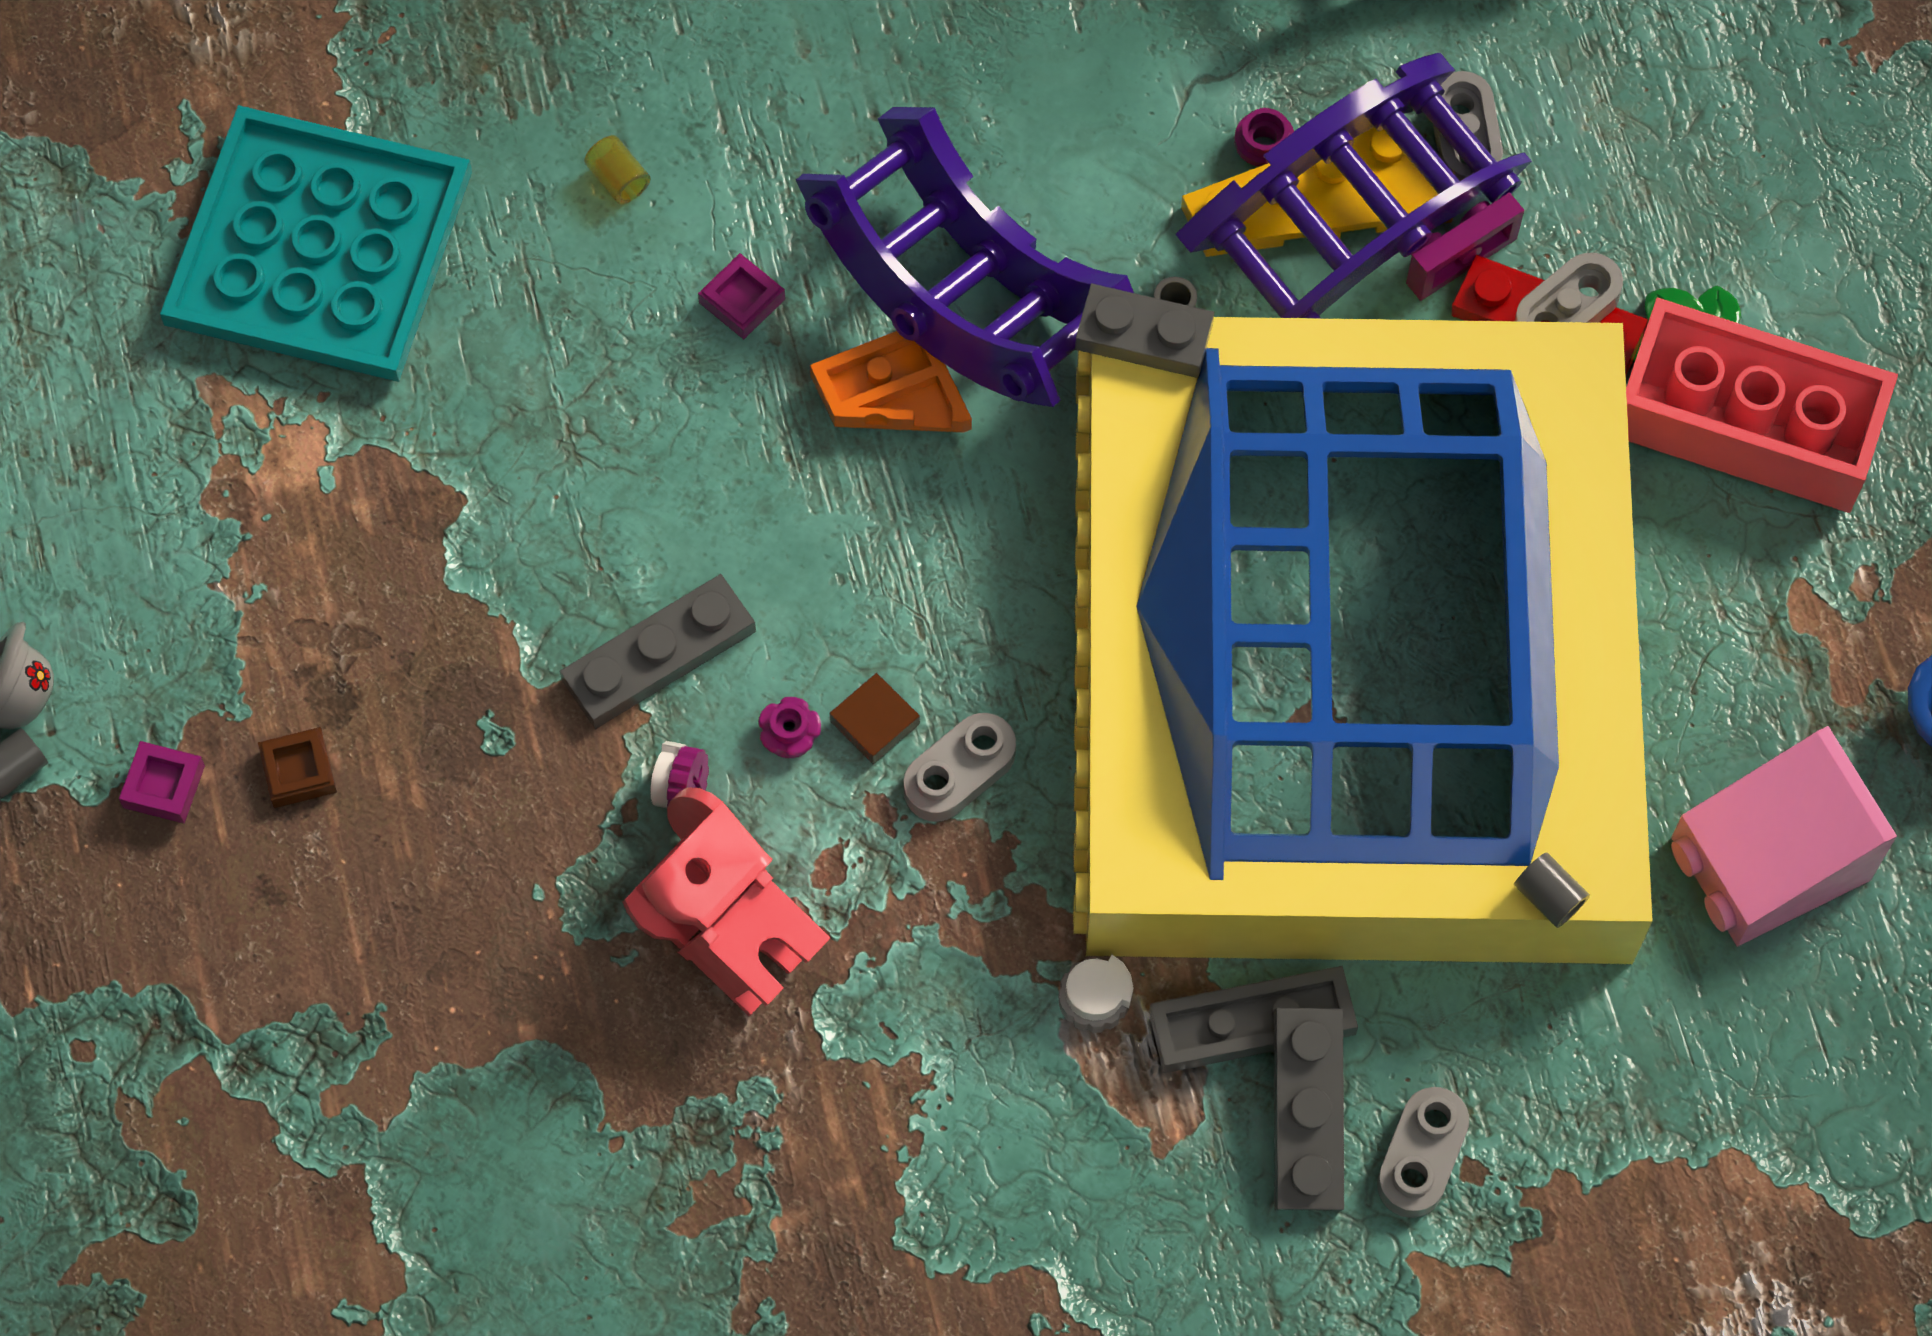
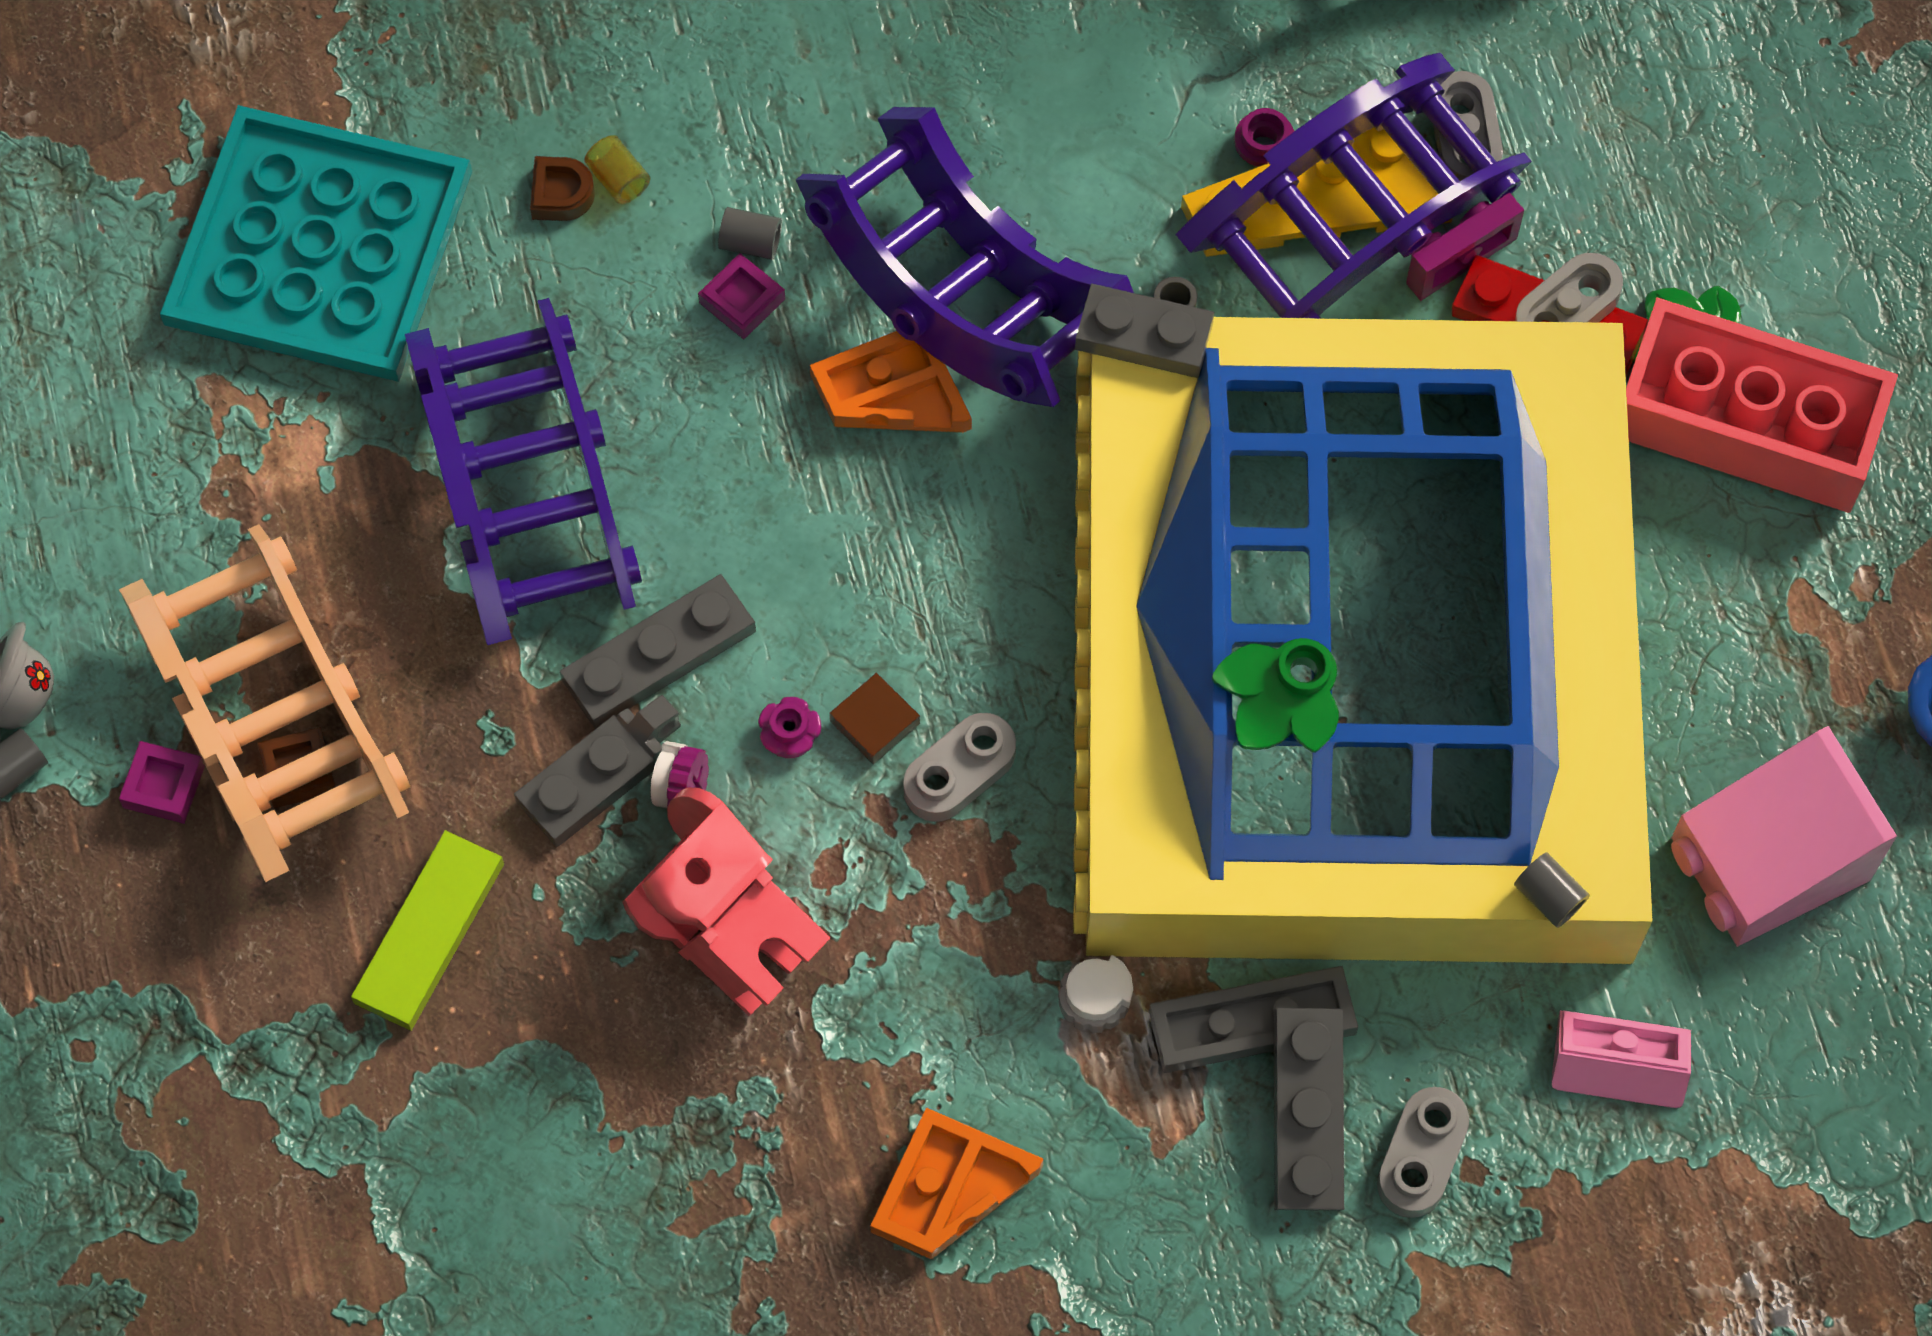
none -> light nougat fence [119,524,410,882]
none -> lime tile [351,830,504,1031]
none -> dark purple fence [405,298,642,645]
none -> dark grey hinge [514,695,681,847]
none -> reddish brown tile [530,156,595,221]
none -> dark grey hinge [718,207,782,260]
none -> orange wing [870,1108,1043,1260]
none -> green plate [1212,638,1339,753]
none -> bright pink slope [1552,1010,1691,1108]

